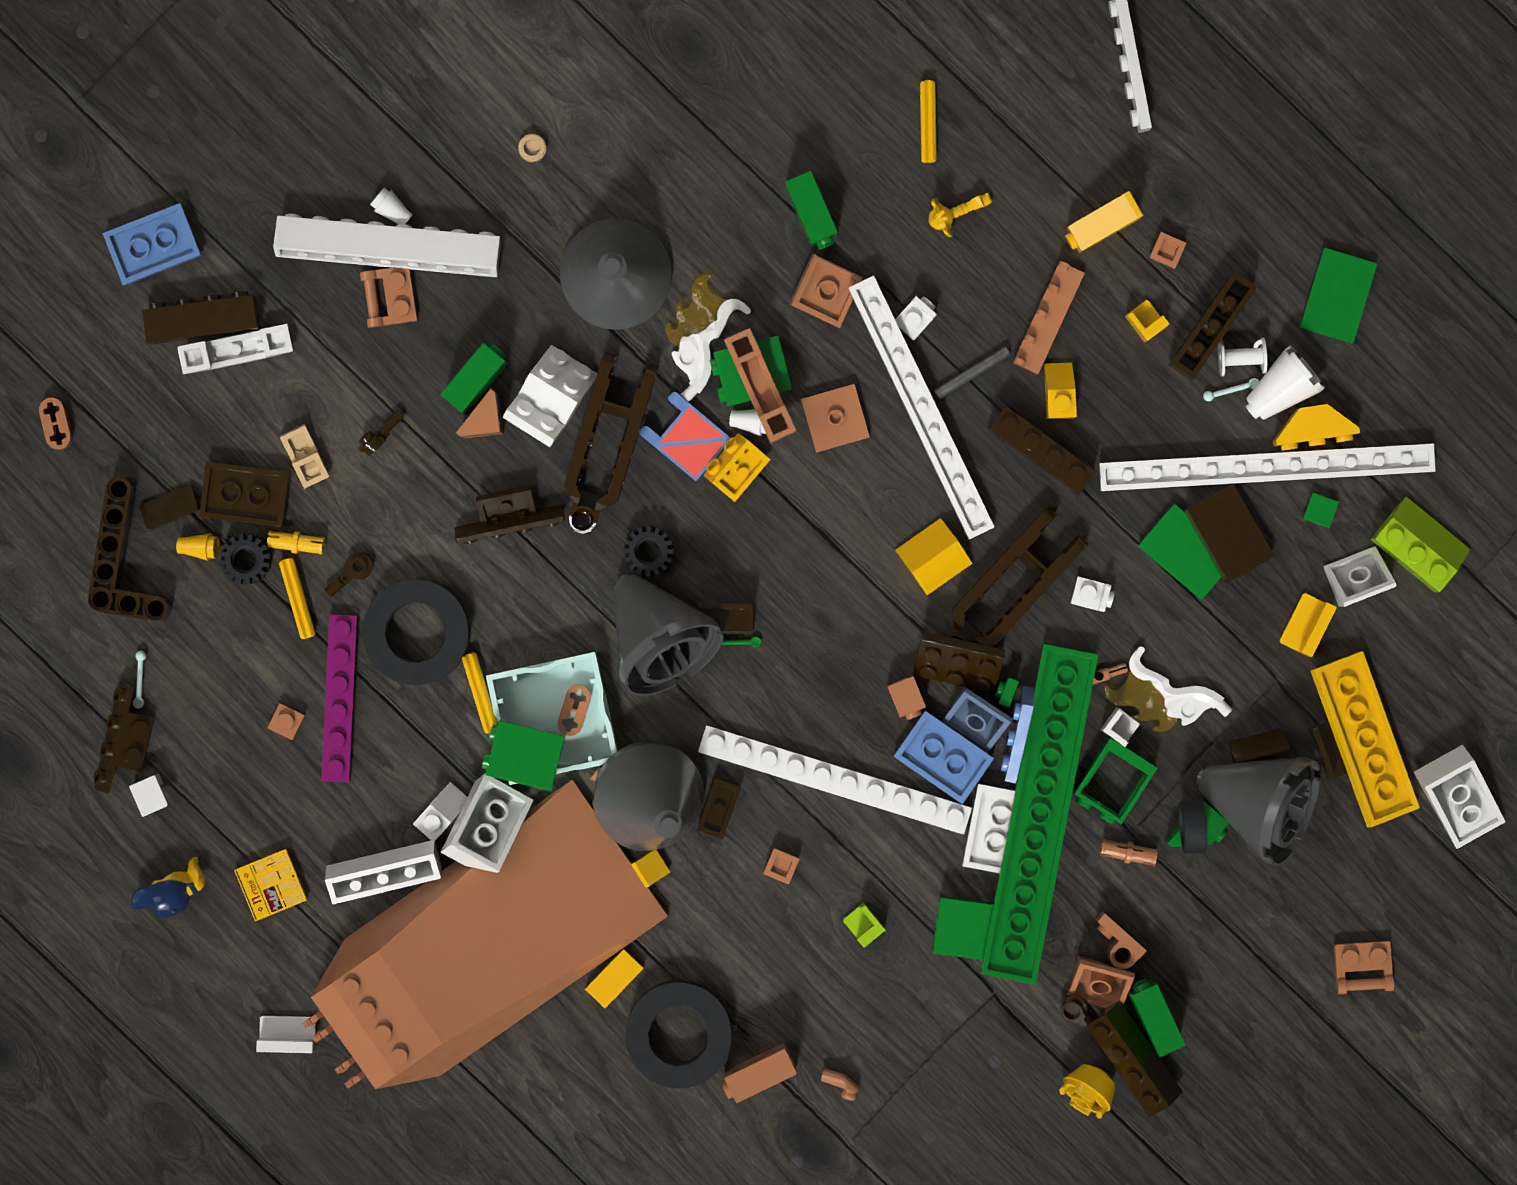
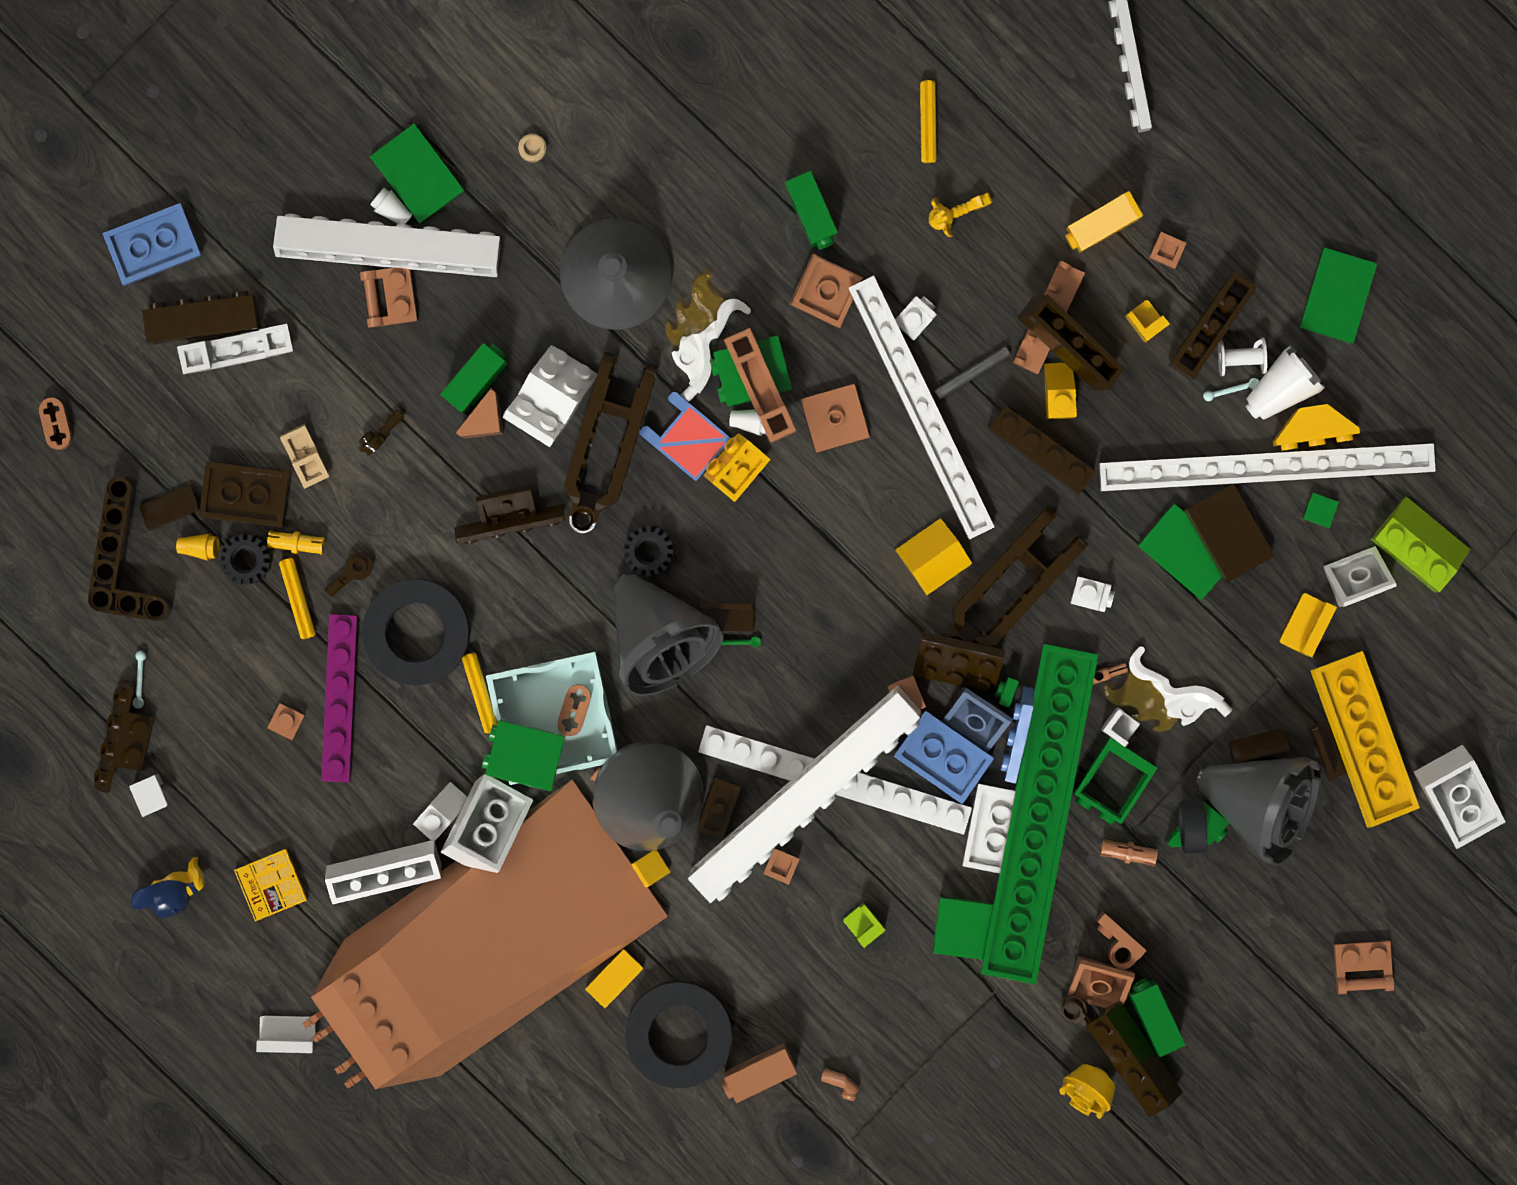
none -> green tile [370,124,464,224]
none -> white brick [688,685,920,903]
none -> dark brown brick [1017,294,1125,391]

